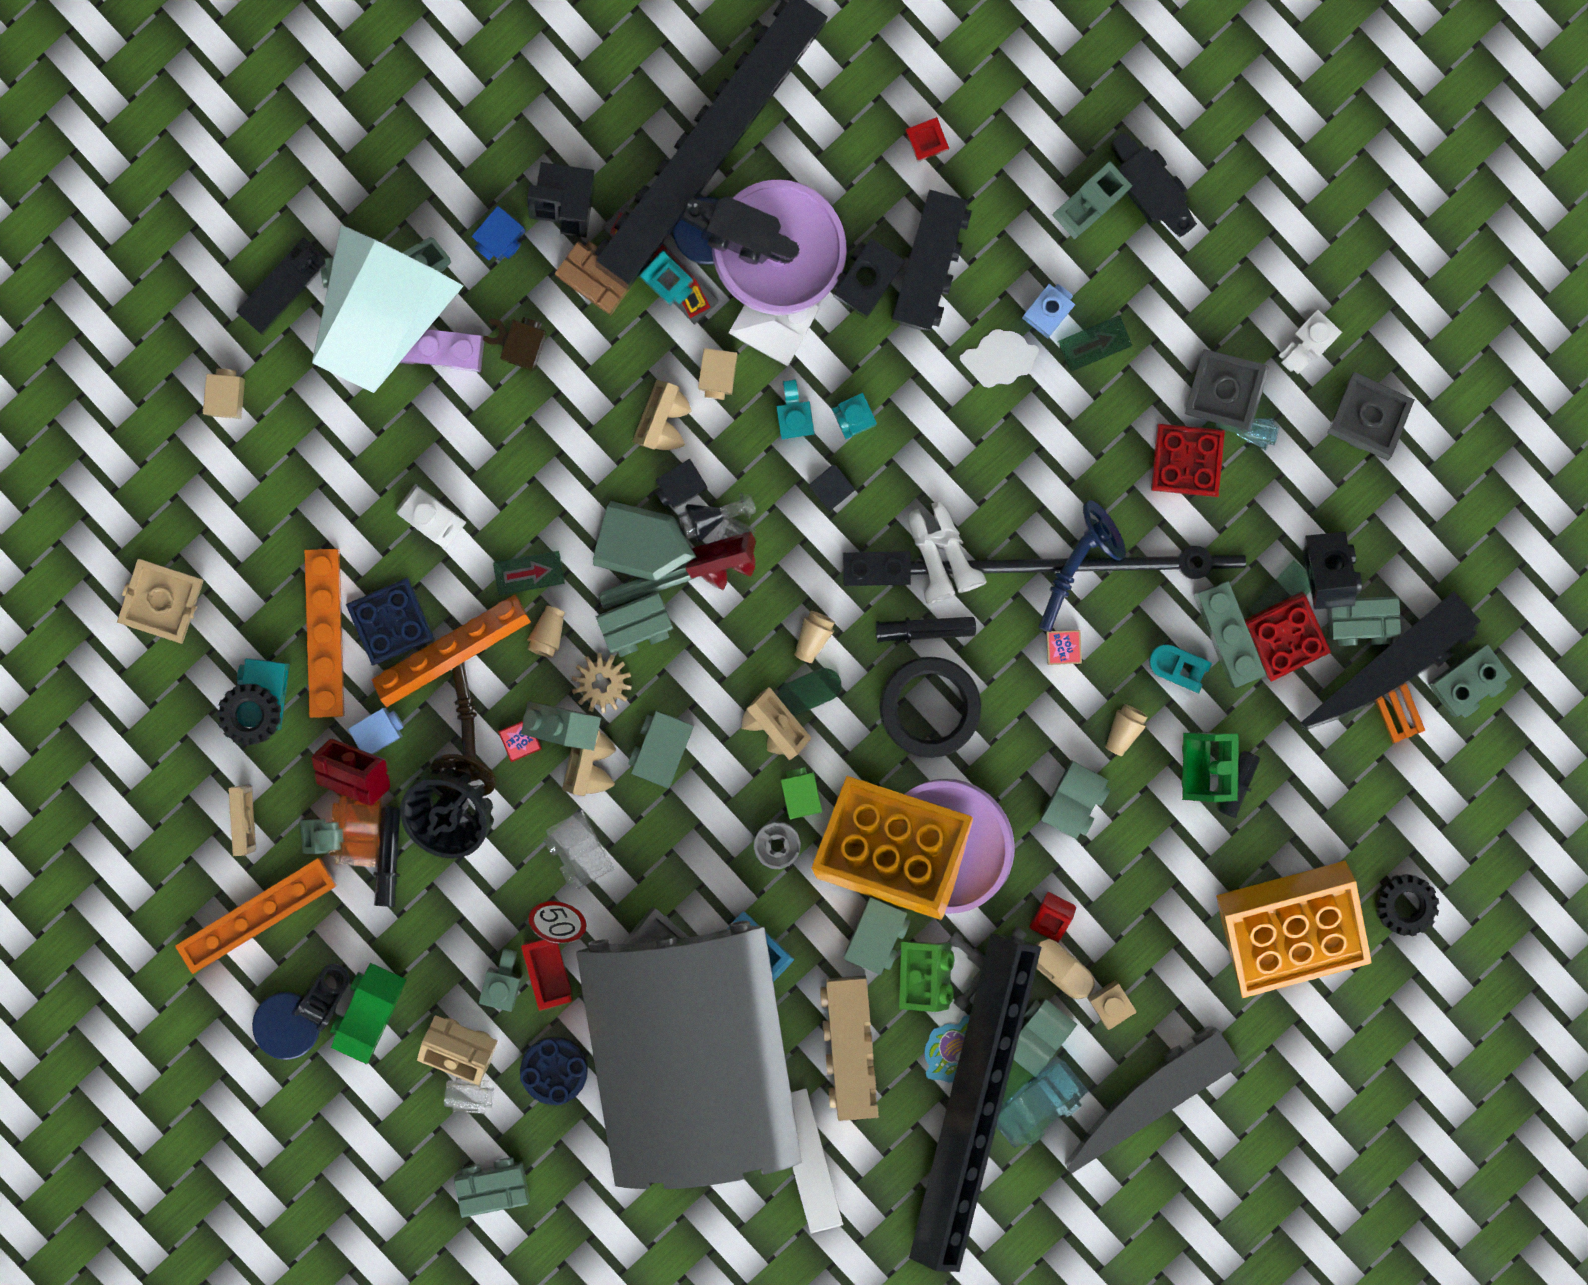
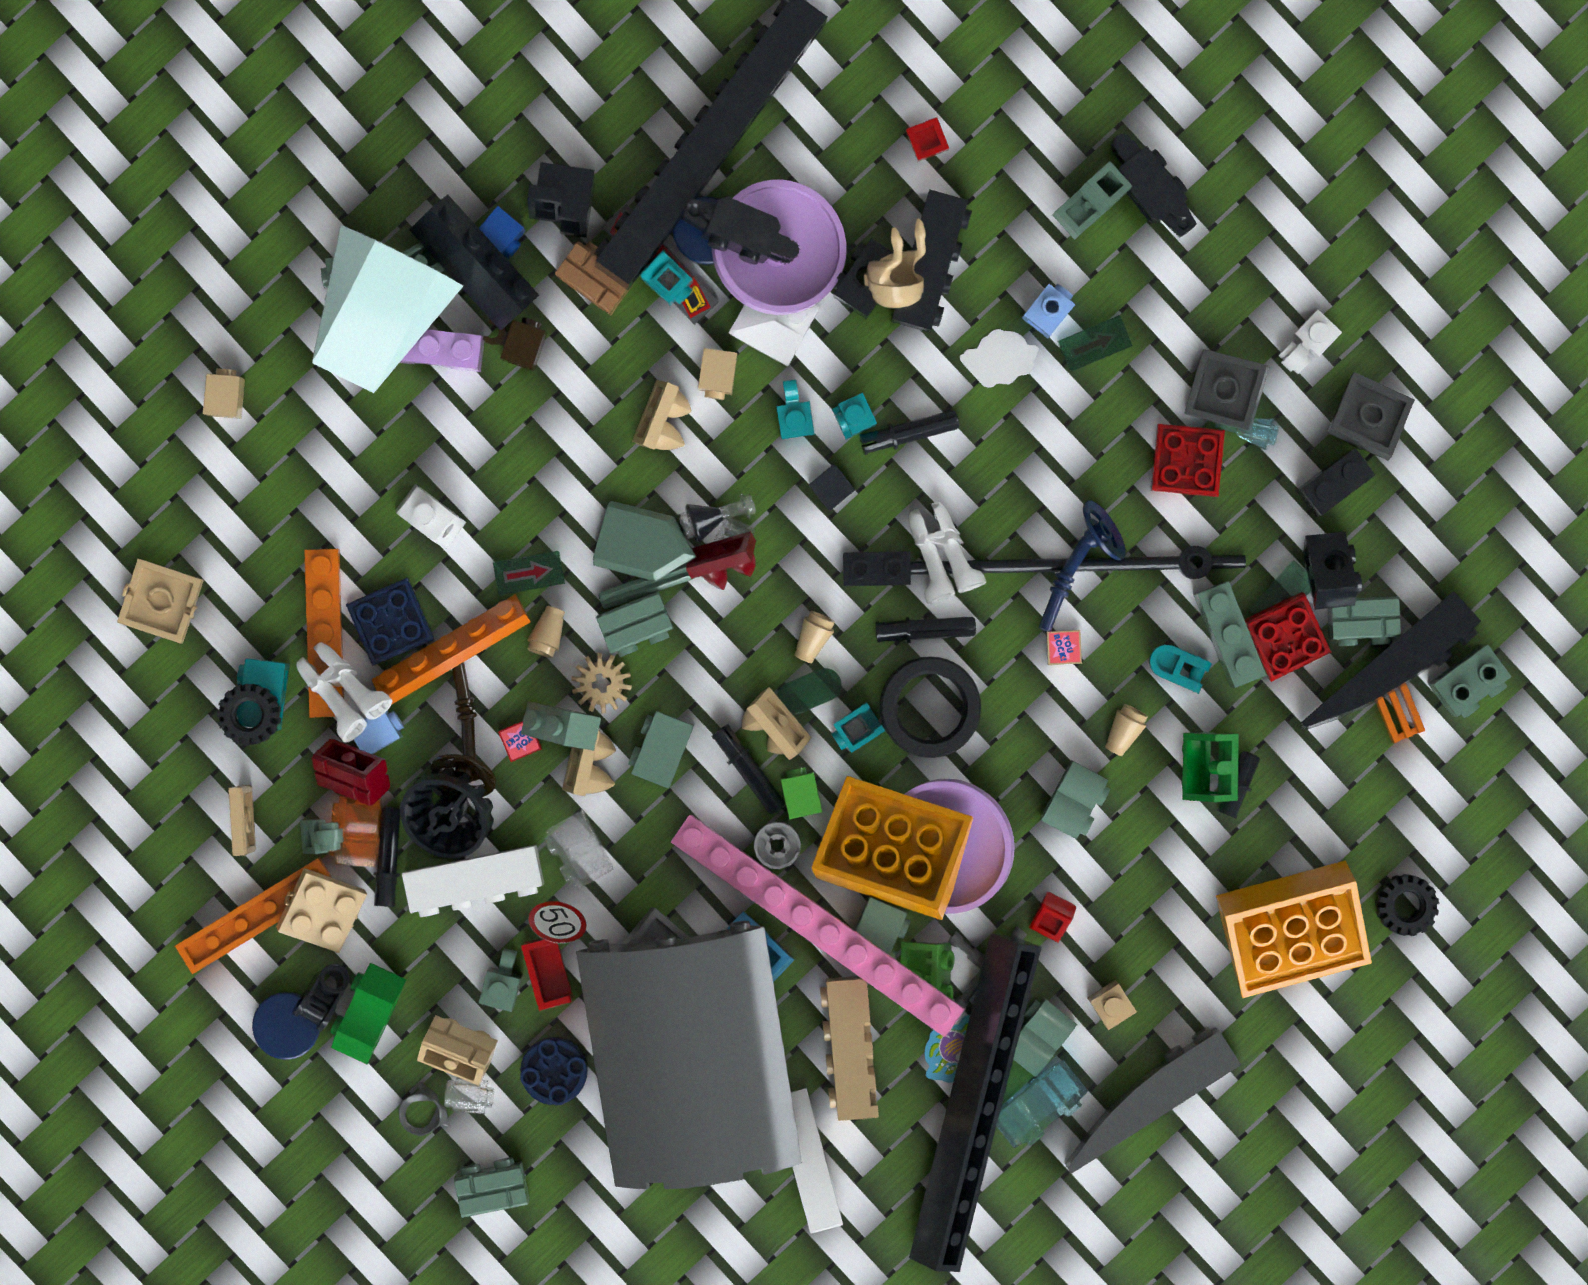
black hinge [236,237,326,335] -> none
black brick [654,459,708,510] -> none
tan arm [1036,939,1095,999] -> none
none -> tan plate [276,868,367,953]
none -> white piece [296,642,393,742]
none -> dark grey piece [399,1082,449,1136]
none -> white brick [402,845,545,917]
none -> black brick [409,194,539,330]
none -> bright pink plate [671,815,965,1037]
none -> black axle [711,724,785,814]
none -> teal window [831,702,885,753]
none -> black axle [859,410,959,455]
none -> tan hair [864,219,926,308]
none -> black brick [1296,448,1375,517]

